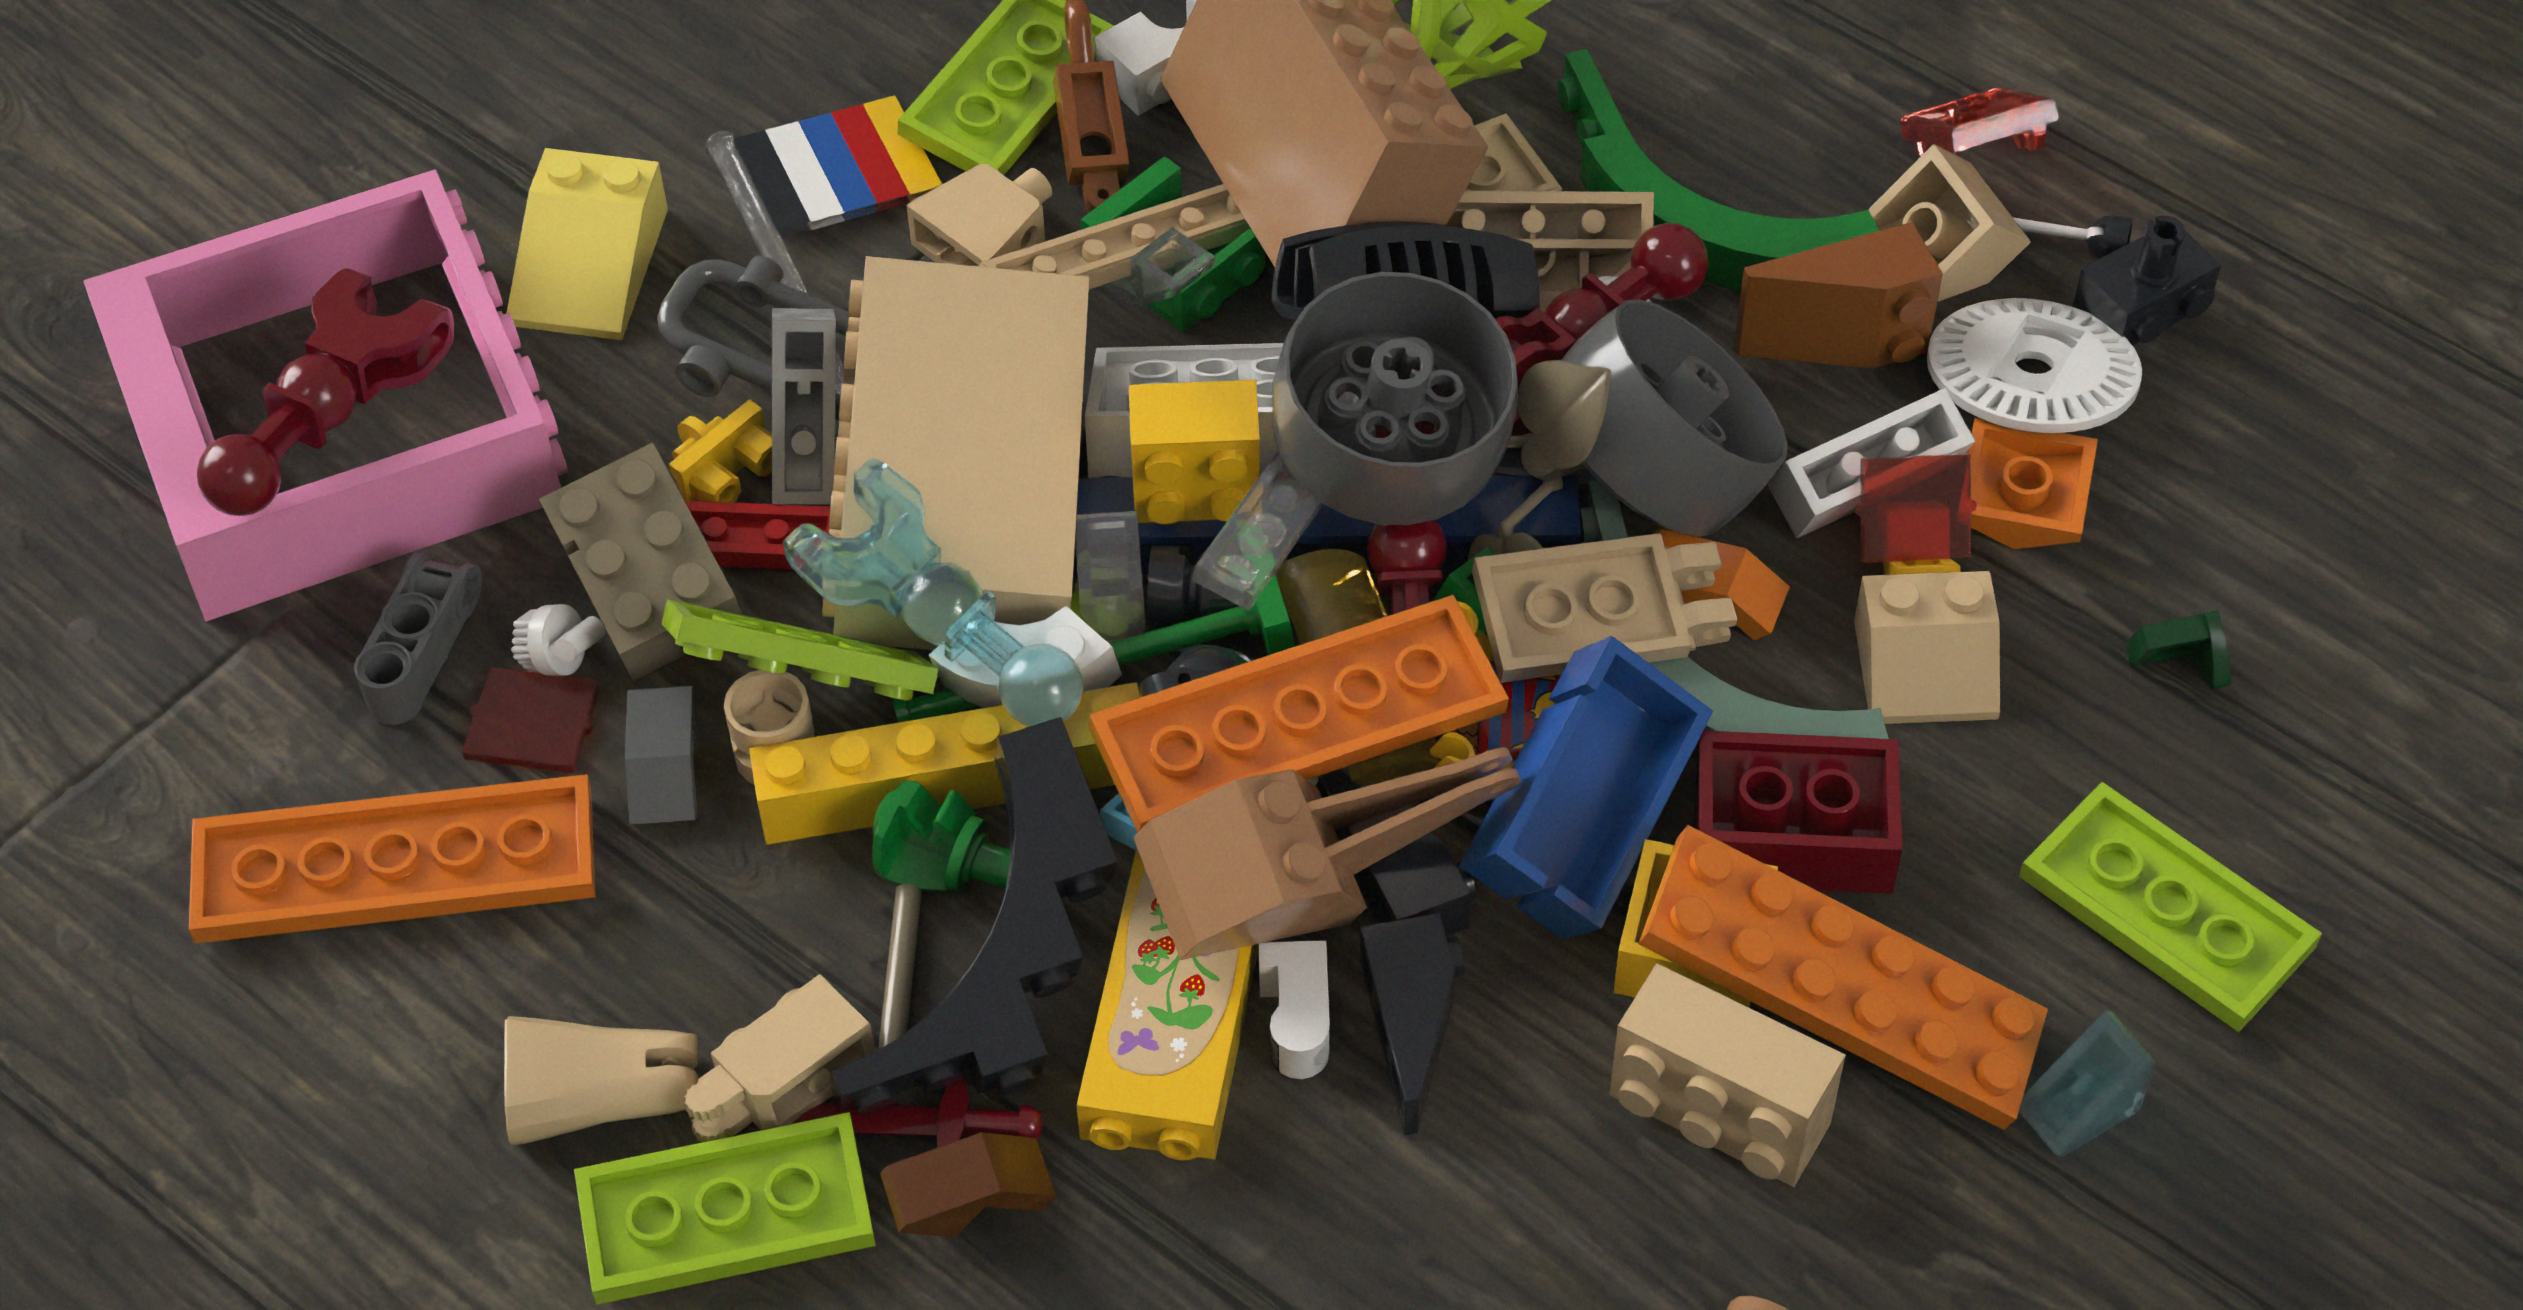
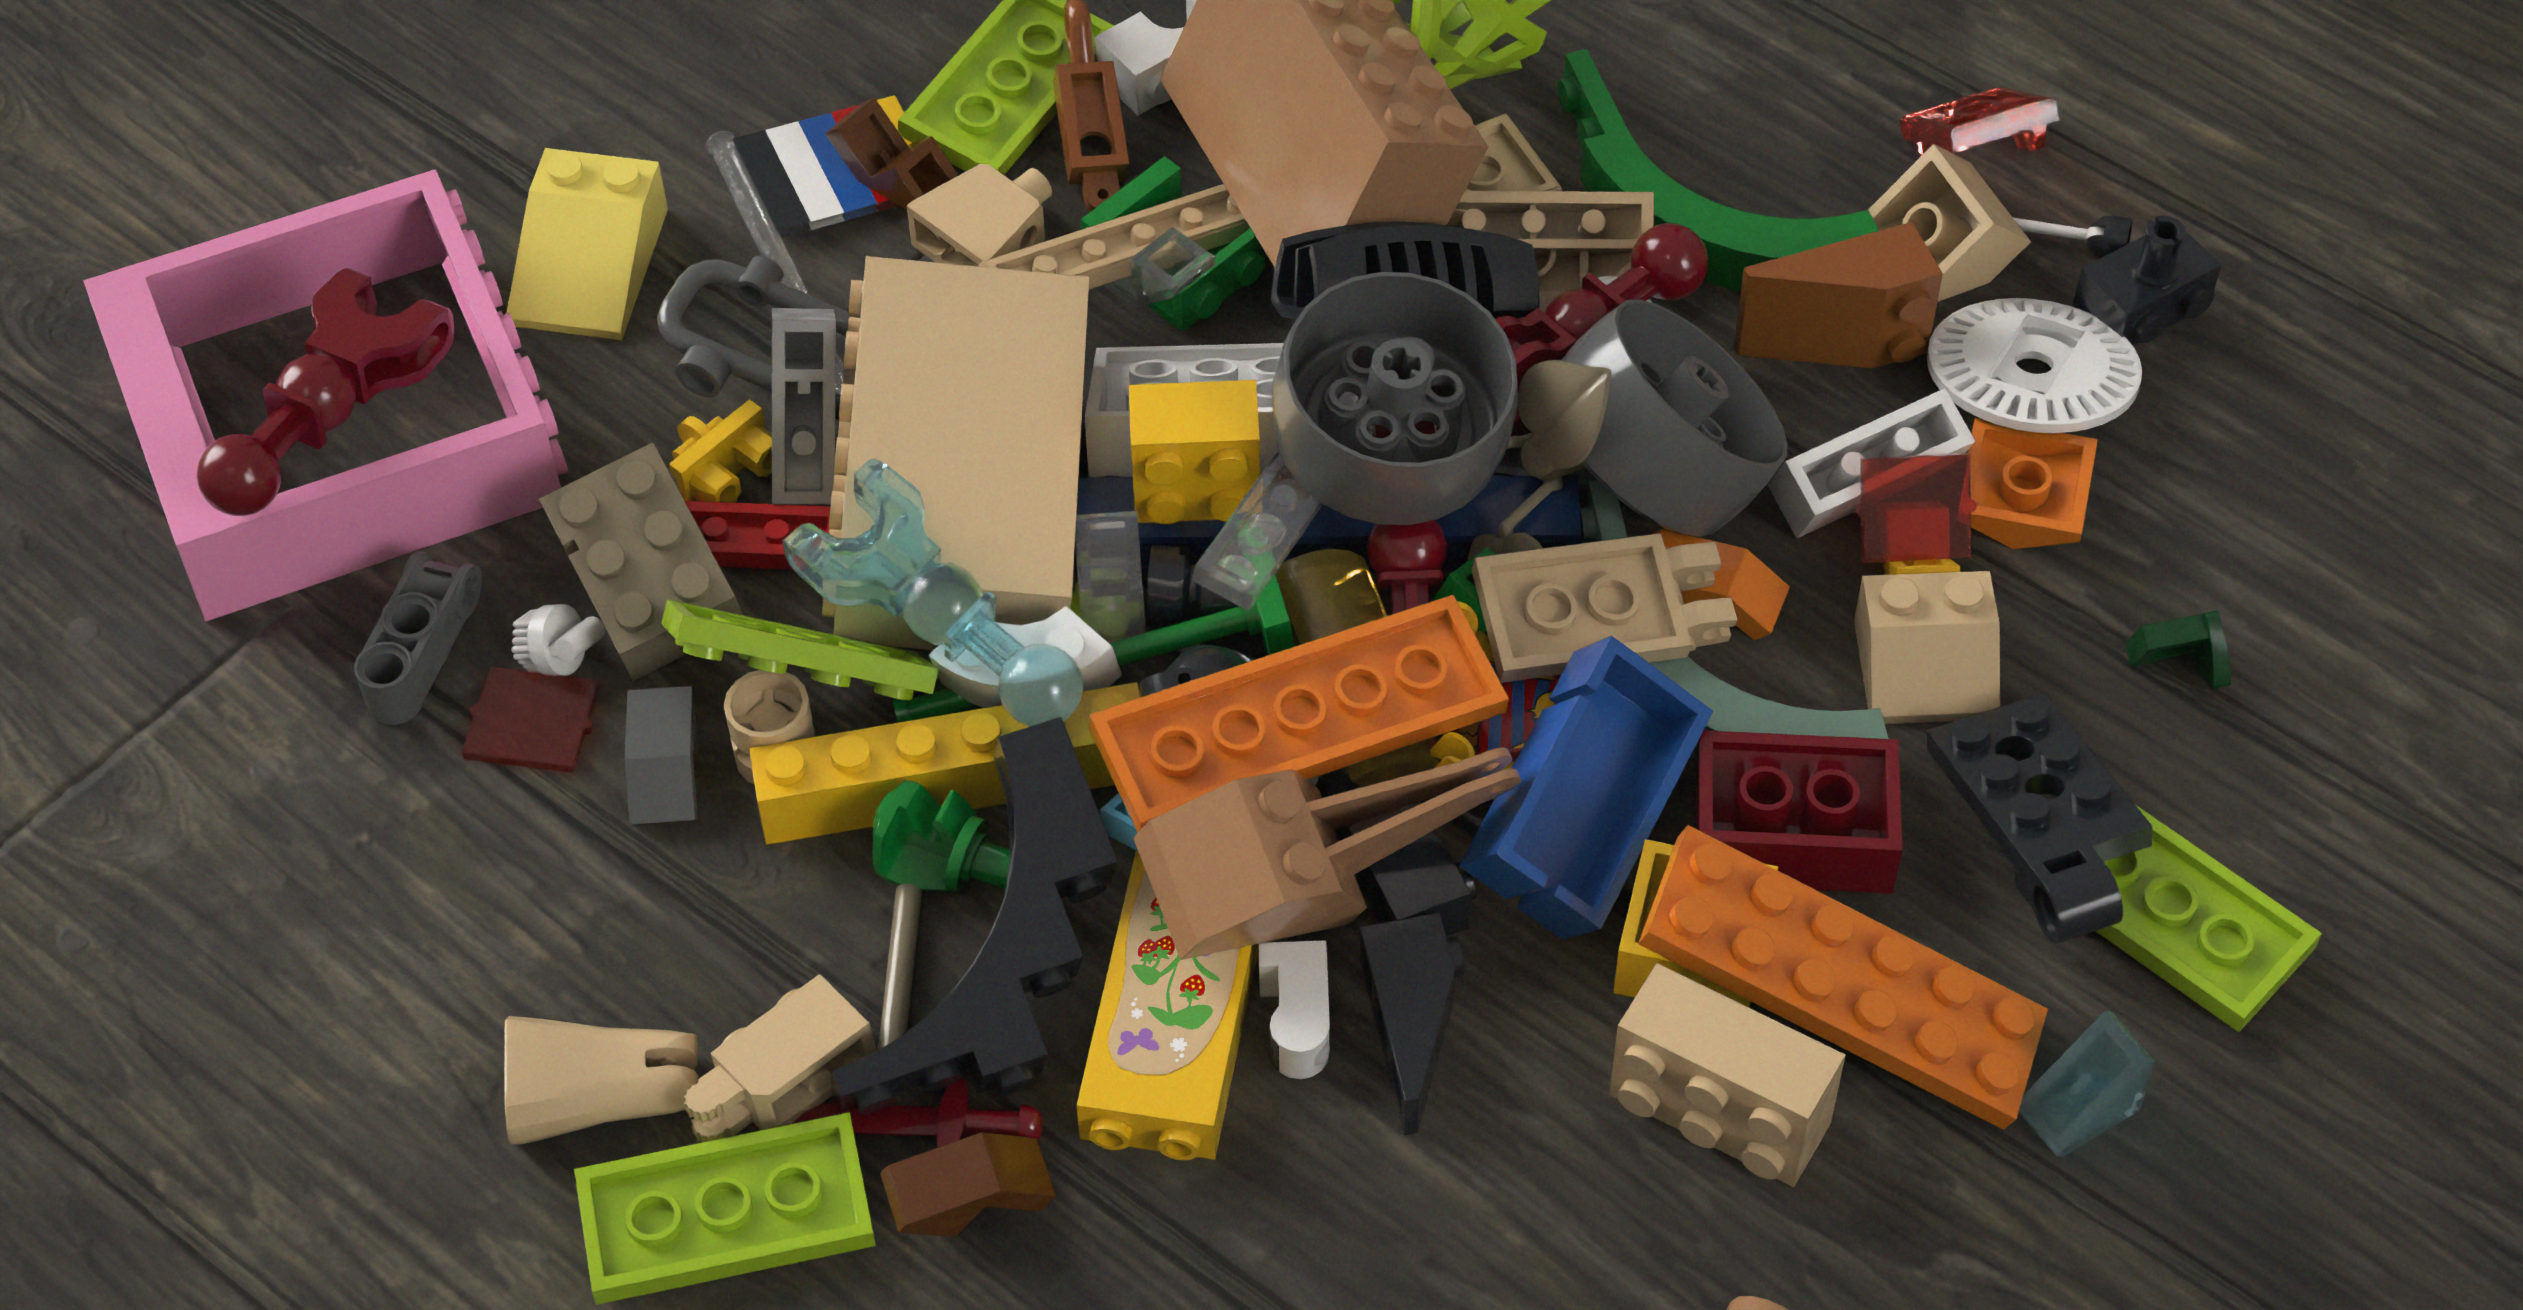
orange plate [189,774,596,944] -> none
none -> reddish brown slope [825,97,959,210]
none -> black hinge [1926,693,2152,944]

